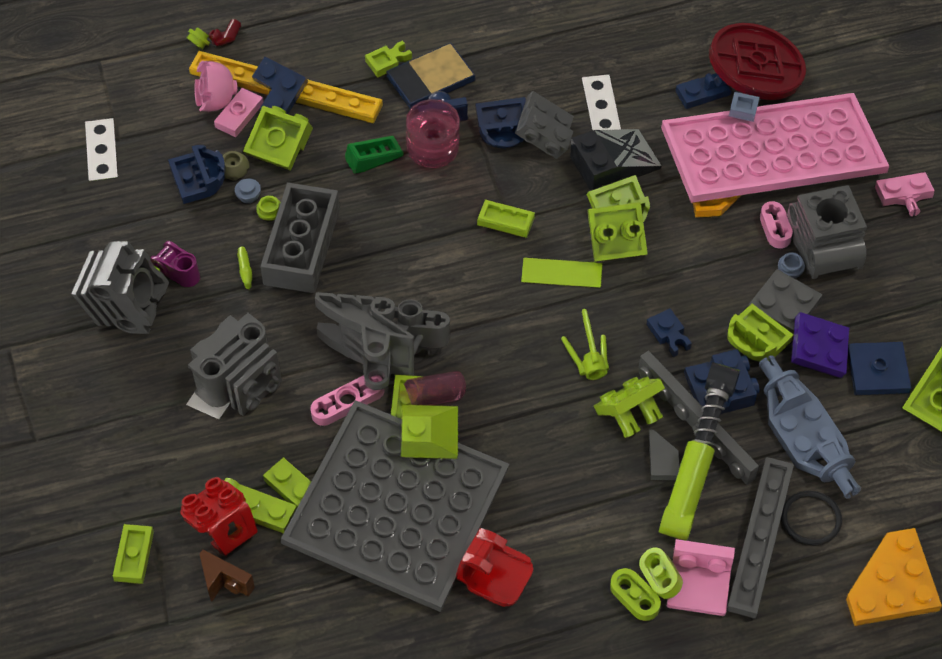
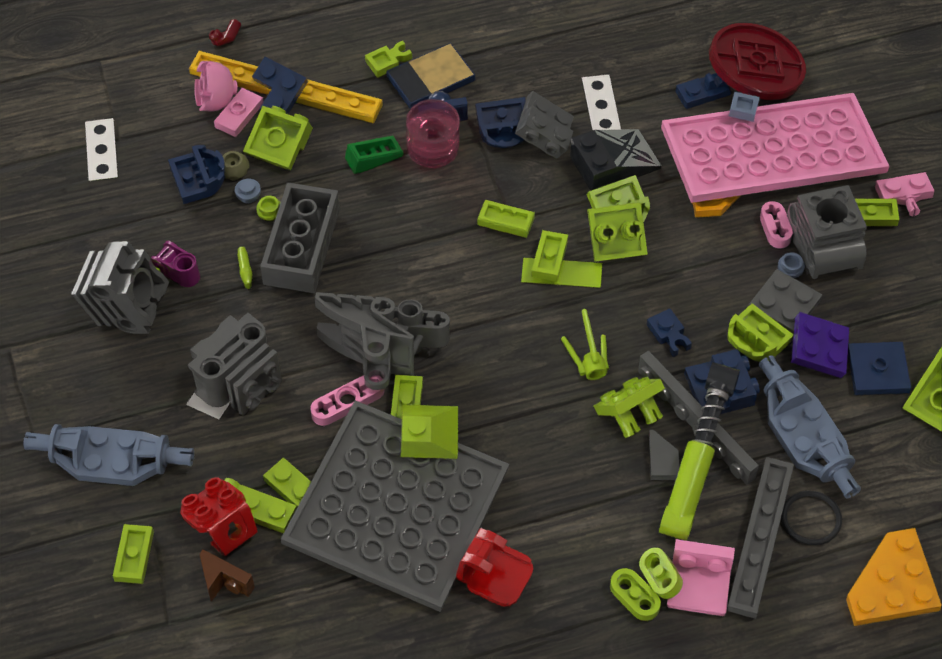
lime plate [187,28,210,49] -> none
clear pink brick [404,371,466,405] -> none
none -> sand blue plate [23,424,194,486]
none -> lime plate [531,230,568,282]
none -> lime plate [855,199,899,226]

